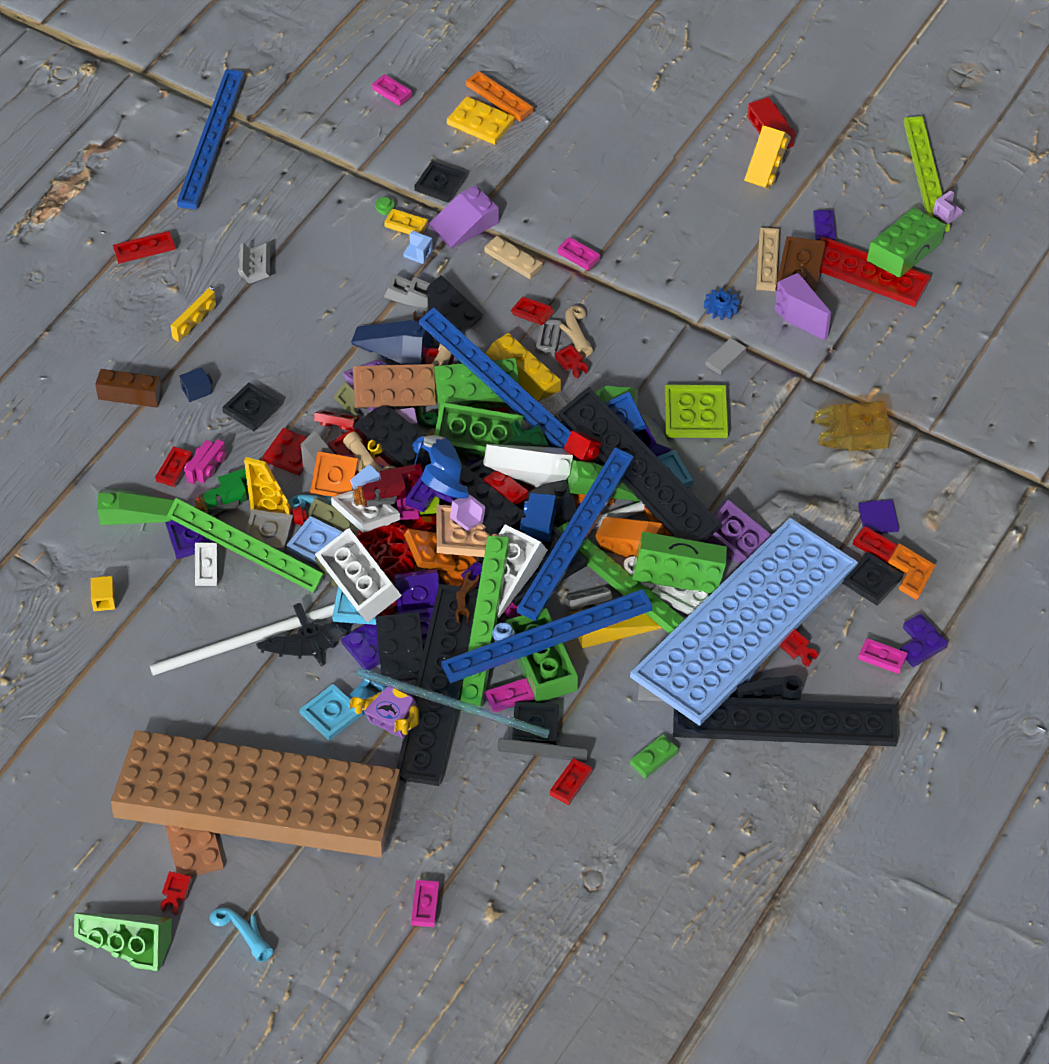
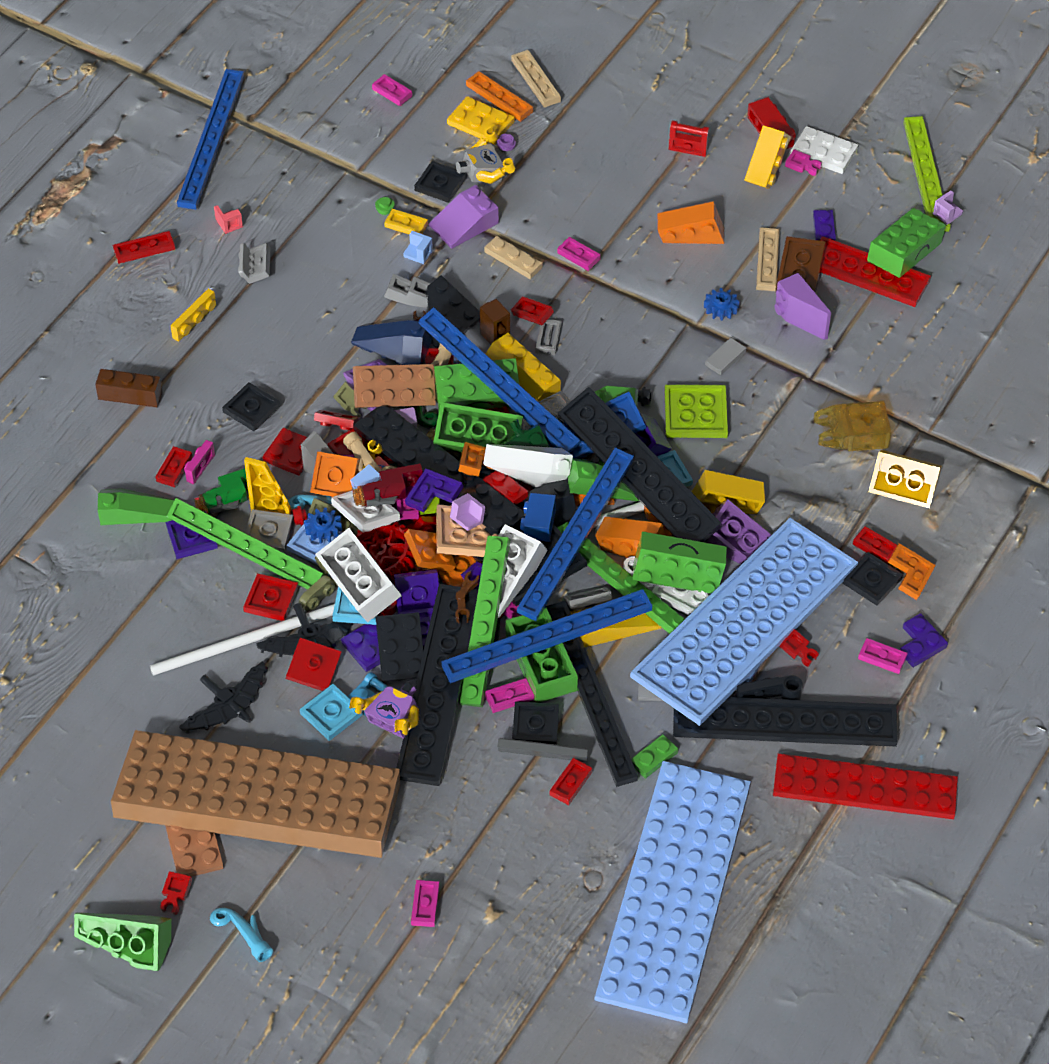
yellow brick [90,576,115,611] -> none
dark blue brick [179,367,213,402] -> none
dark pink plate [195,439,227,483] -> none
white plate [195,543,217,586] -> none
clear light blue piece [356,667,550,738] -> none
blue animal [412,435,469,498] -> none
light blue cone [492,623,514,642] -> none
red plate [555,345,588,378] -> none
tan plant [559,305,593,358] -> none
red brick [564,430,602,462] -> none
dark purple piece [858,500,899,535] -> none
none -> black bar [179,661,268,734]
none -> coral panel [214,205,243,234]
none -> red plate [243,573,298,621]
none -> red plate [285,638,342,691]
none -> olive plate [299,575,335,611]
none -> blue gear [304,508,342,544]
none -> torso [456,127,515,184]
none -> orange plate [458,442,492,477]
none -> reddish brown brick [480,299,510,345]
none -> medium lavender plate [497,134,516,151]
none -> tan plate [511,50,561,108]
none -> black plate [545,601,638,787]
none -> light blue plate [595,761,751,1023]
none -> black plate [638,386,652,407]
none -> orange wedge [657,201,724,244]
none -> red plate [669,120,710,157]
none -> yellow wedge [691,470,765,514]
none -> red plate [773,753,958,820]
none -> dark pink plate [785,149,822,176]
none -> white plate [791,126,858,174]
none -> slope [868,450,942,508]

